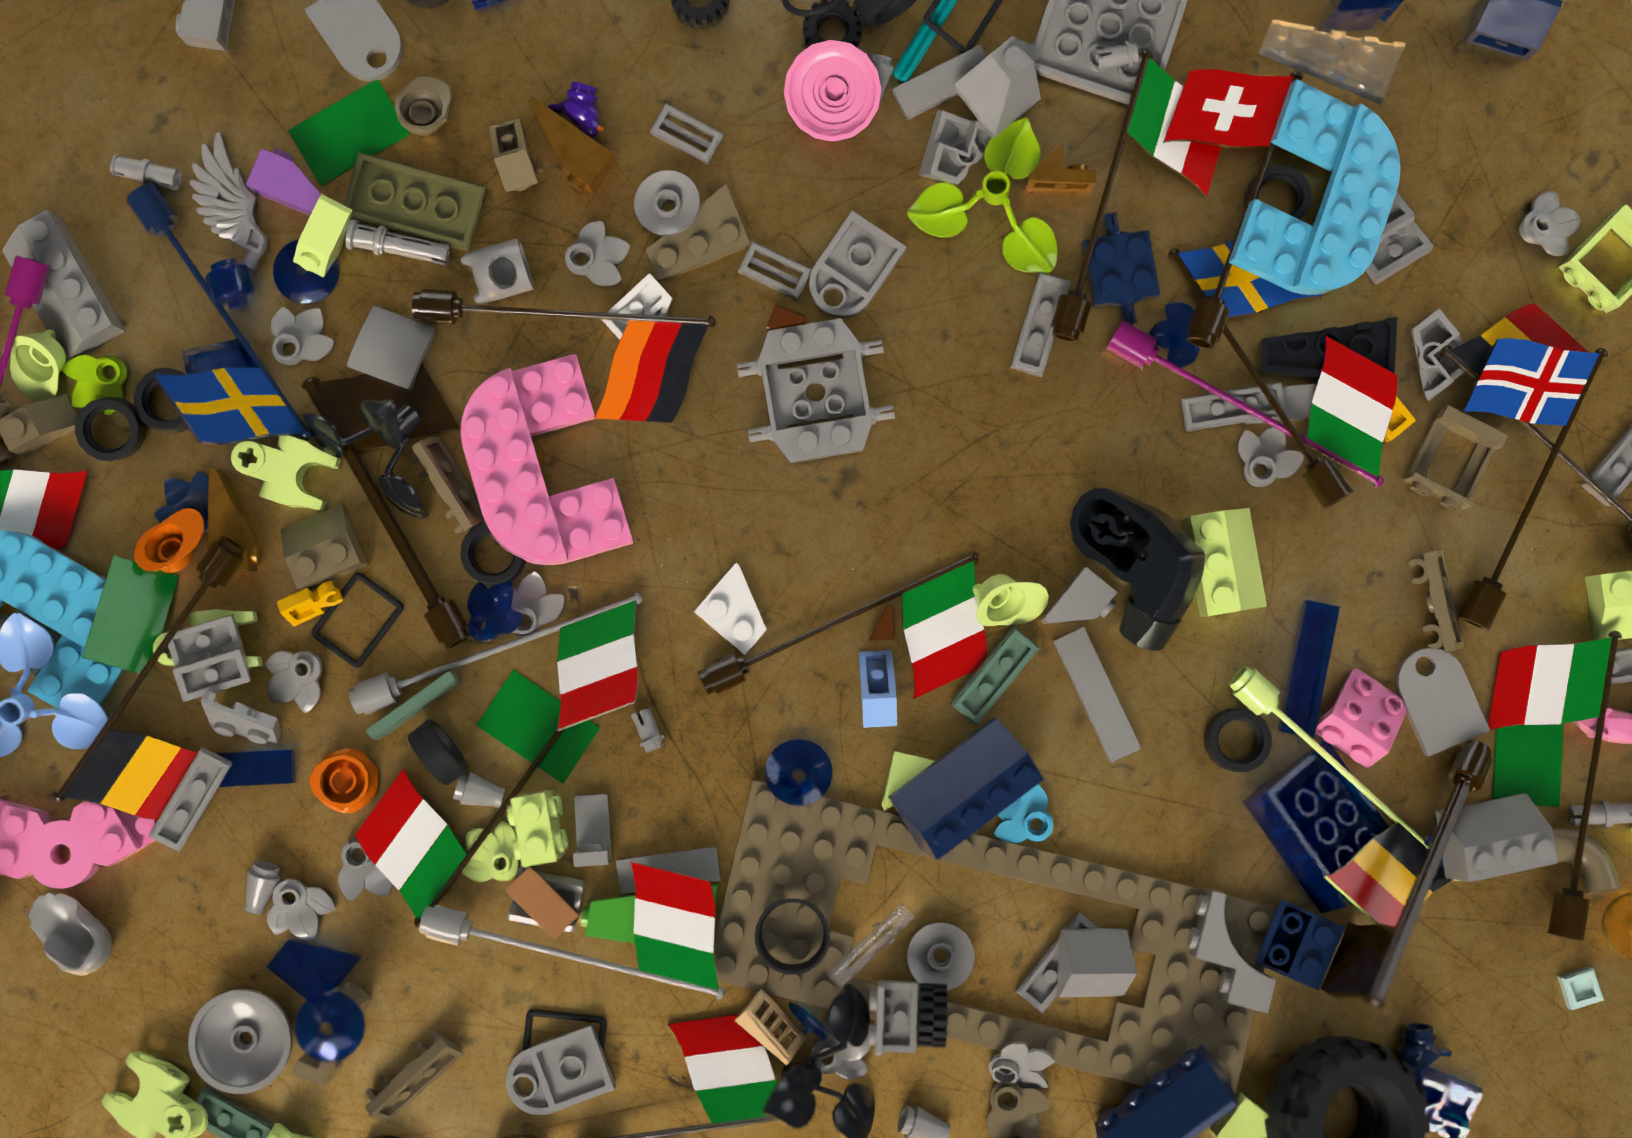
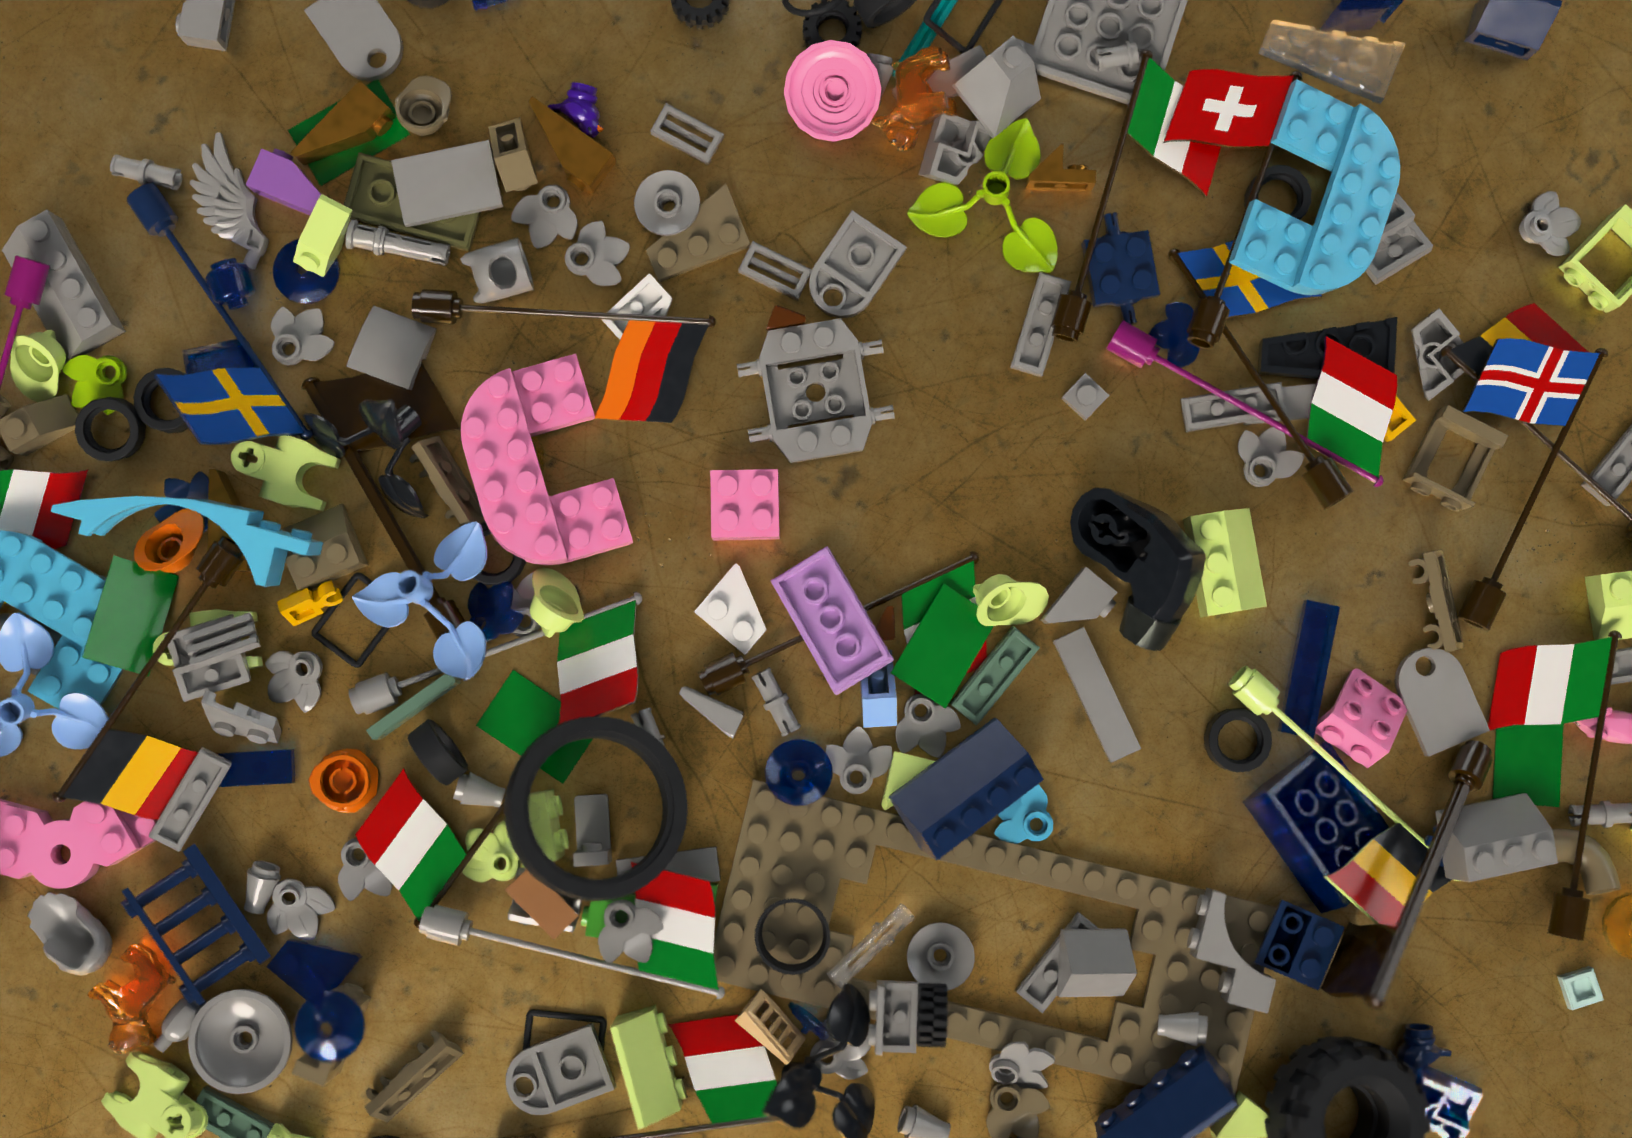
none -> medium azure slope [51,496,324,587]
none -> clear orange animal [87,943,176,1055]
none -> dark blue fence [121,844,271,1006]
none -> light grey plant [153,998,206,1053]
none -> light grey tile [183,613,261,670]
none -> pearl gold slope [290,80,396,165]
none -> light blue plant [352,521,487,680]
none -> light grey tile [391,140,504,227]
none -> black tyre [504,716,688,901]
none -> light grey plate [511,184,578,249]
none -> yellowish green piece [530,567,584,638]
none -> light grey plate [598,899,664,963]
none -> yellowish green slope [610,1005,687,1130]
none -> light grey slope [679,686,745,739]
none -> bright pink brick [710,469,780,541]
none -> light grey pin [751,667,801,737]
none -> lavender tile [771,546,894,695]
none -> light grey plate [825,726,892,794]
none -> clear orange animal [871,46,957,152]
none -> green piece [891,583,994,709]
none -> light grey plate [895,694,961,758]
none -> light grey plate [1061,373,1110,421]
none -> light grey cone [1157,1012,1208,1046]

